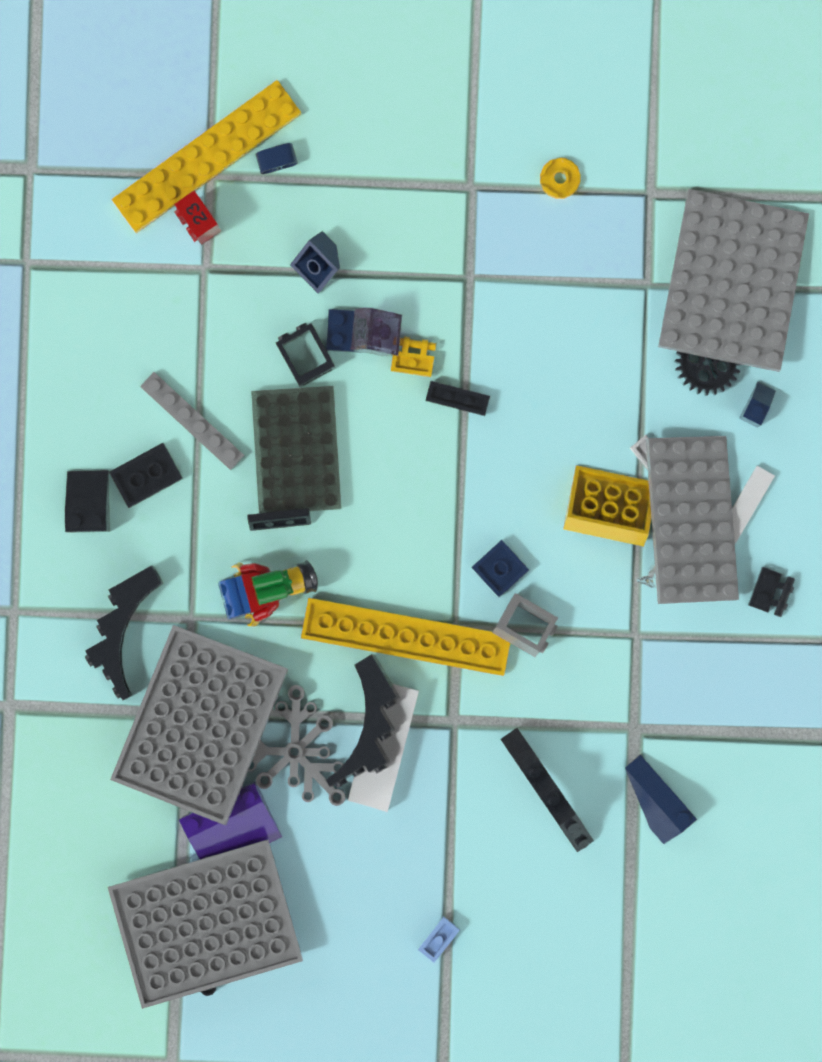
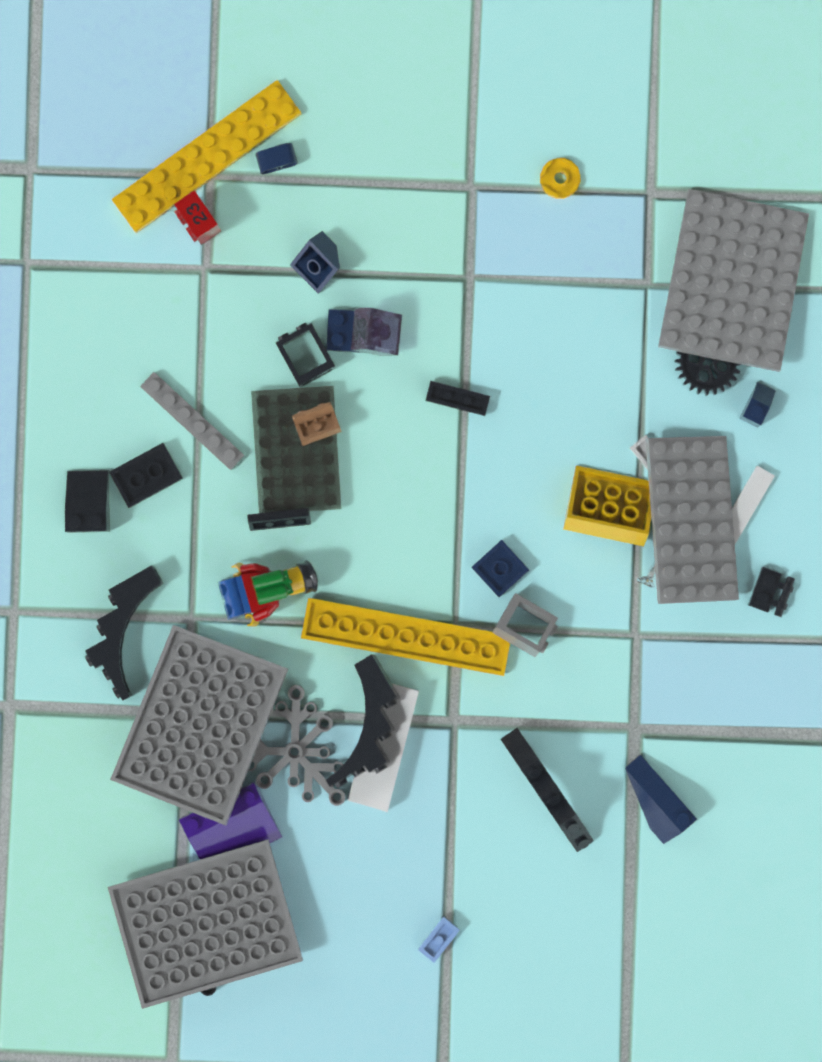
yellow plate [391,336,436,378] -> none
none -> medium nougat bracket [292,402,342,446]

